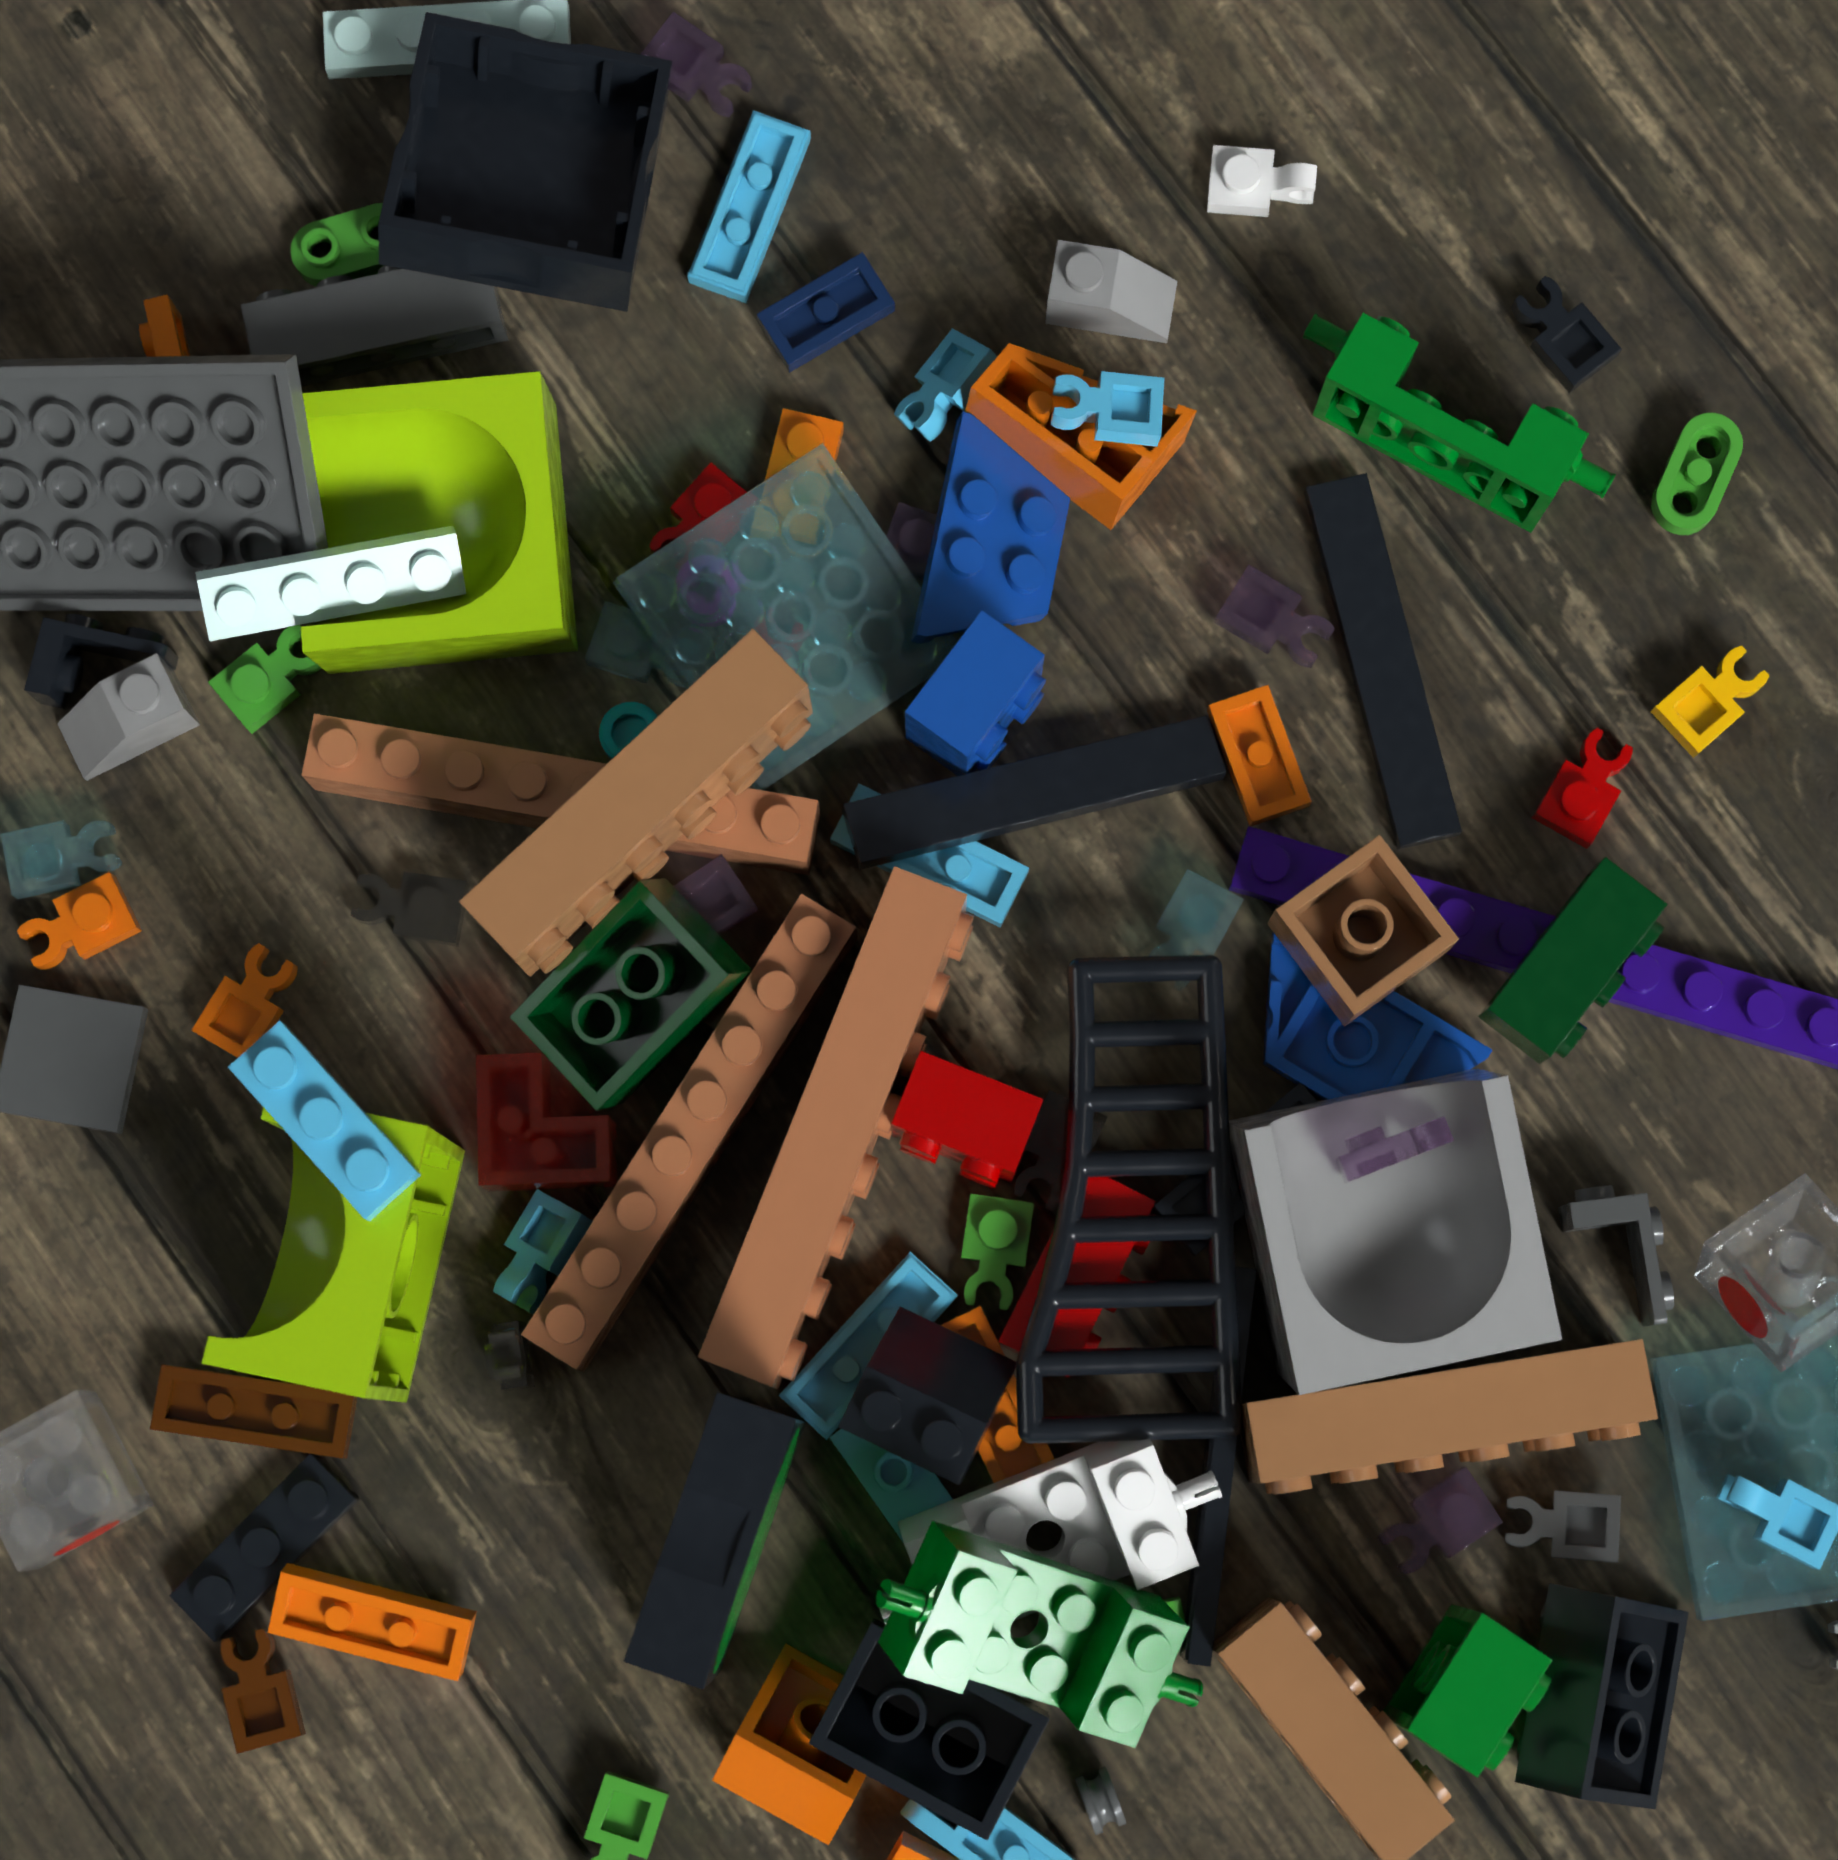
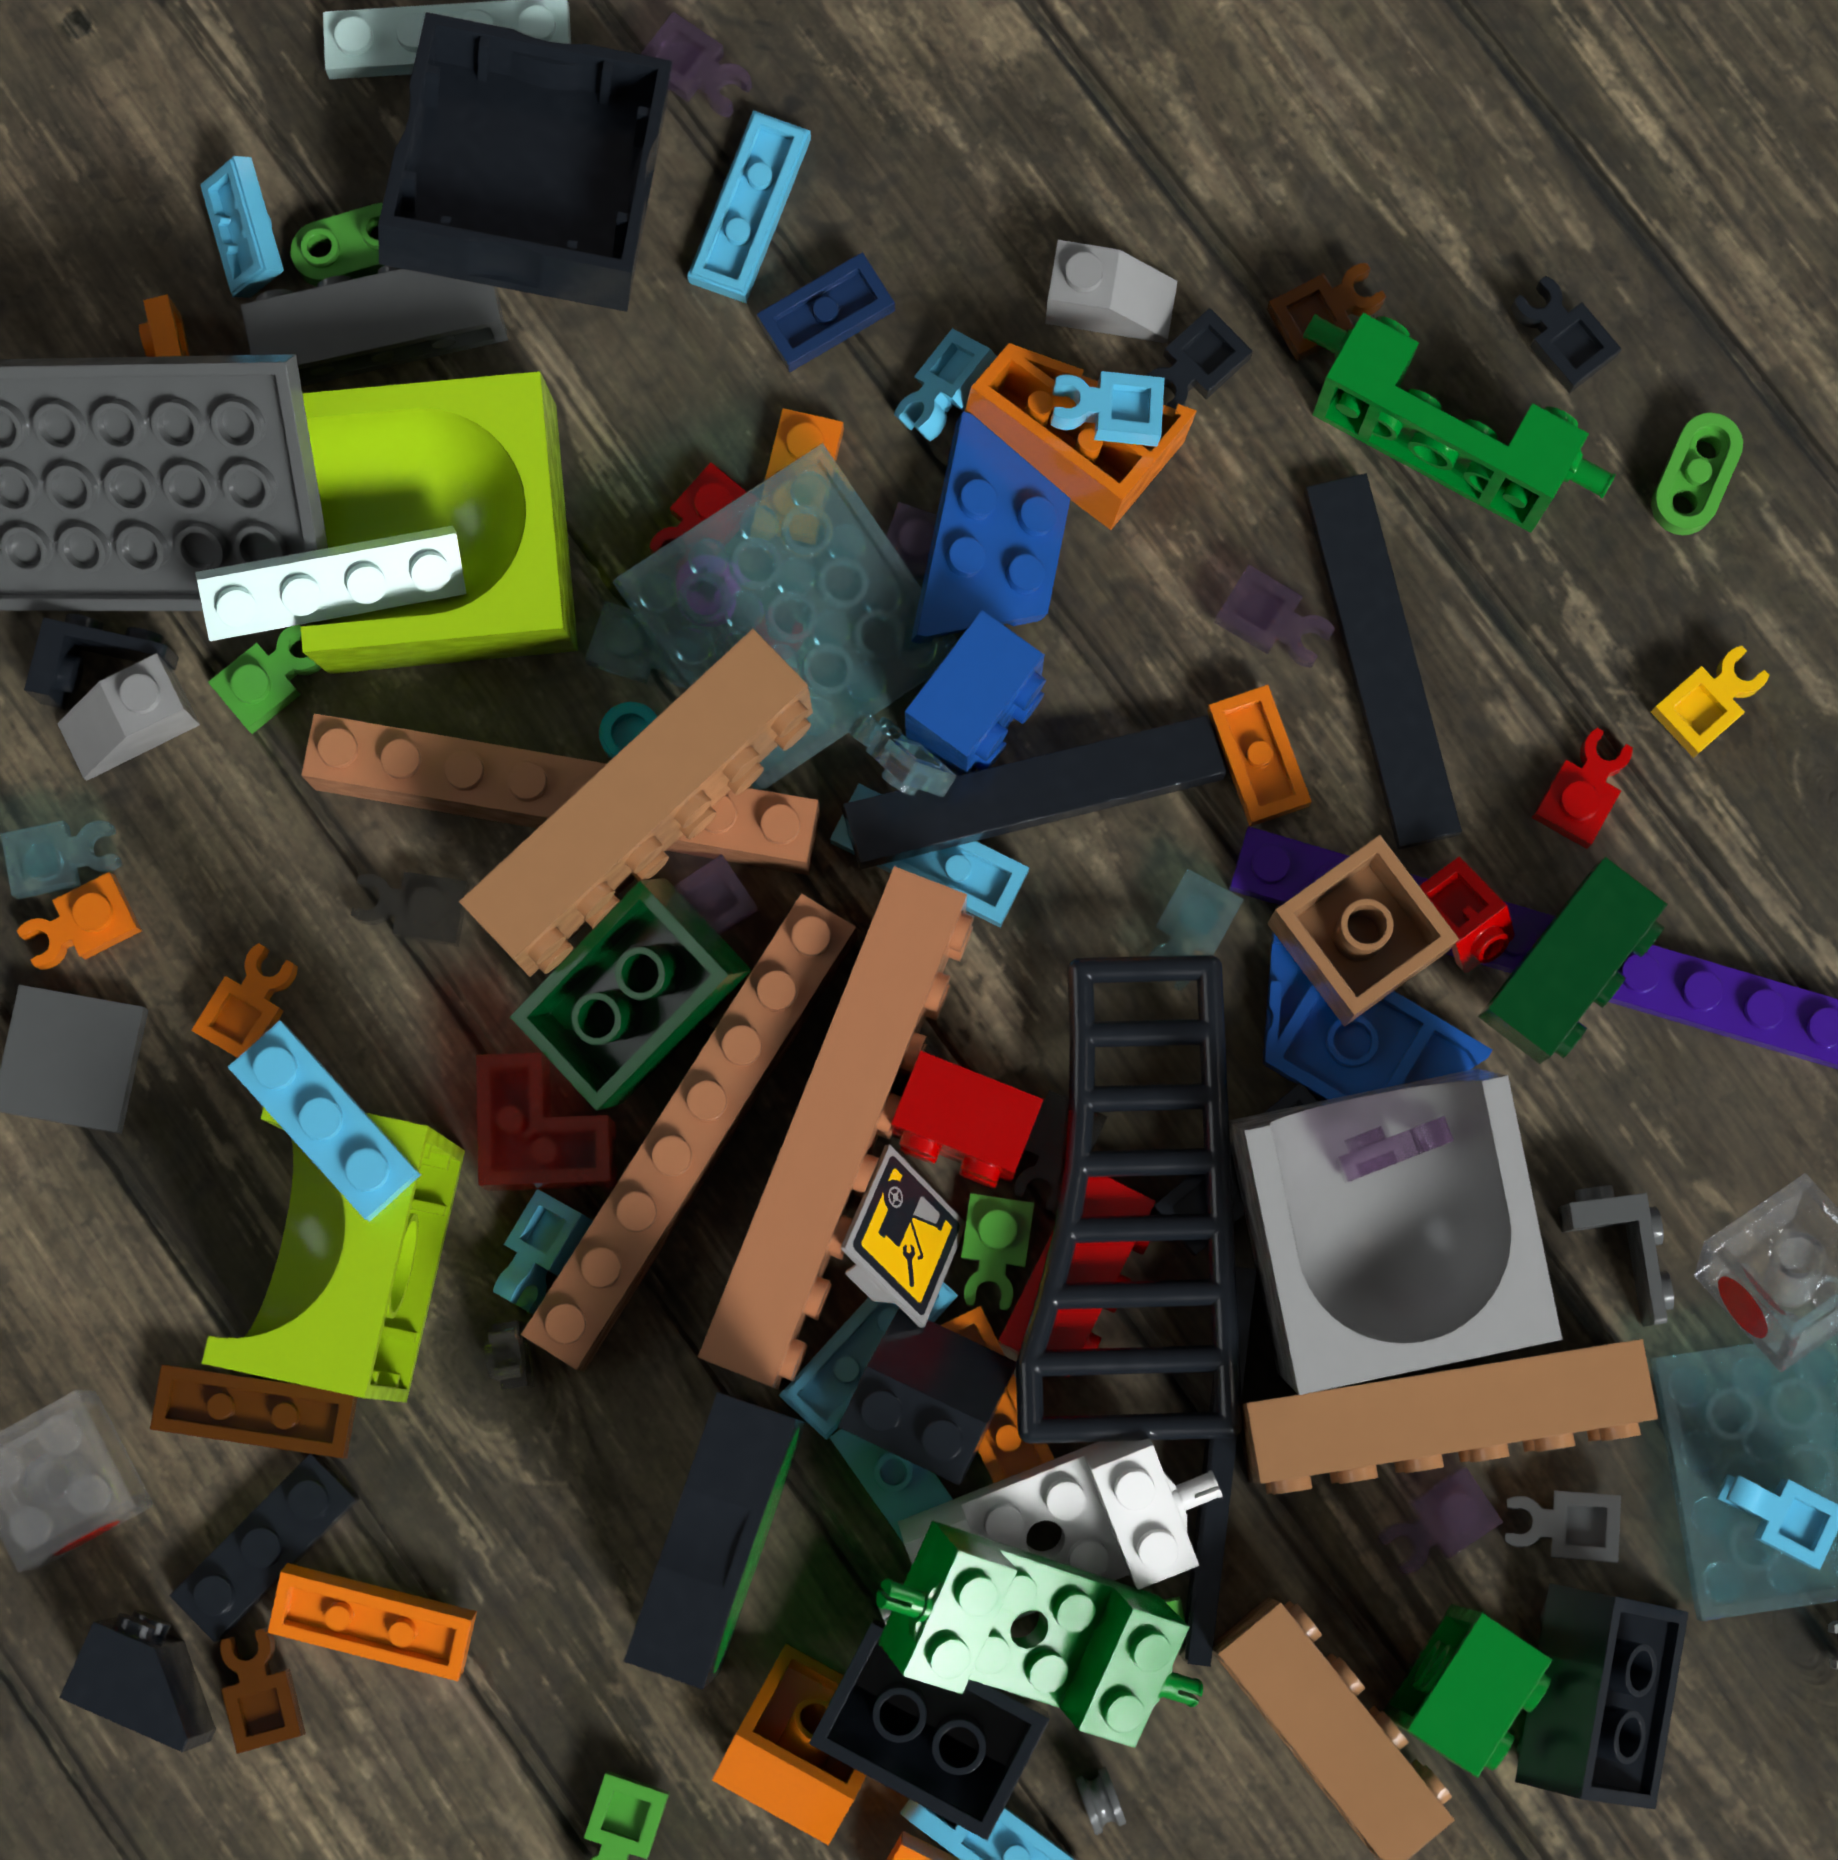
white plate [1207,145,1317,217] -> none
none -> black slope [59,1610,216,1752]
none -> medium azure plate [200,156,284,298]
none -> piece [840,1144,966,1328]
none -> clear light blue plate [848,709,957,797]
none -> black plate [1146,308,1253,409]
none -> reddish brown plate [1267,263,1386,362]
none -> red bracket [1419,856,1515,973]

